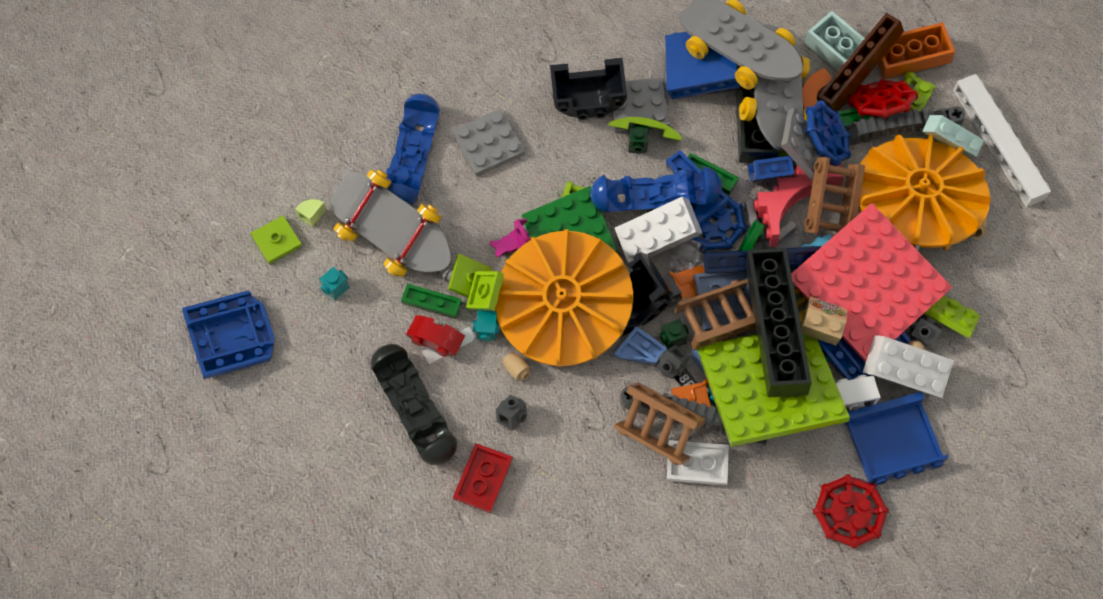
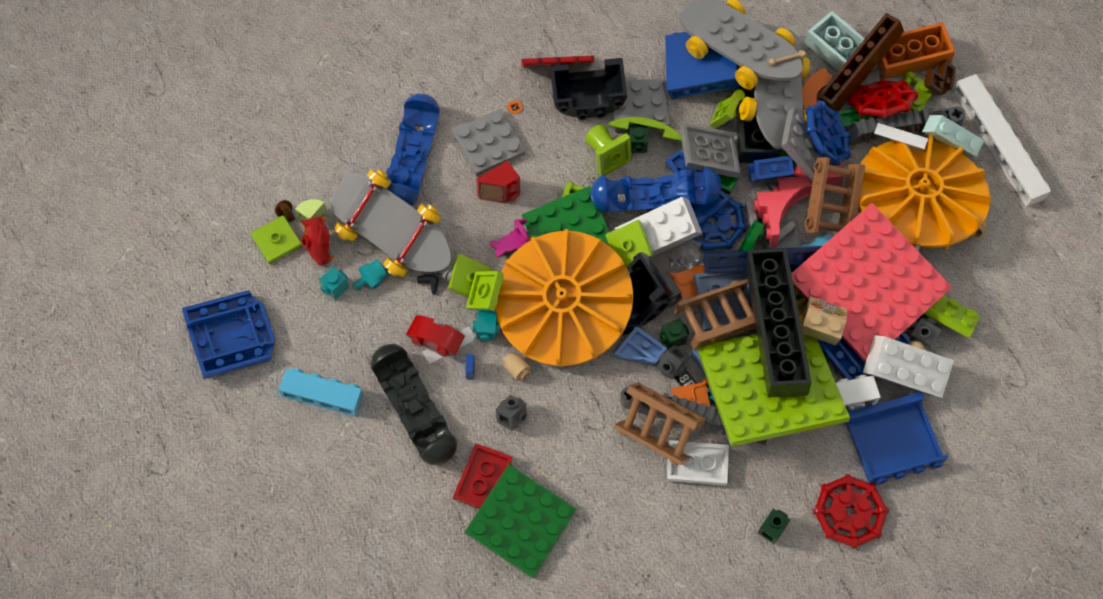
green plate [401,283,462,319] -> none
none -> reddish brown plate [275,200,295,221]
none -> medium azure brick [279,368,364,417]
none -> red animal [301,217,334,266]
none -> teal piece [353,259,389,290]
none -> black animal [417,274,439,295]
none -> green plate [464,465,576,578]
none -> blue tile [466,354,475,379]
none -> red slope [476,160,520,204]
none -> orange sticker [507,100,523,114]
none -> red hinge [521,55,595,66]
none -> lime plant [585,124,632,176]
none -> lime plate [605,220,654,267]
none -> light grey plate [680,123,740,178]
none -> lime plate [709,90,745,129]
none -> dark green brick [757,508,790,545]
none -> tan hinge [769,50,806,65]
none -> white sticker [874,123,928,149]
none -> reddish brown plate [924,60,956,95]

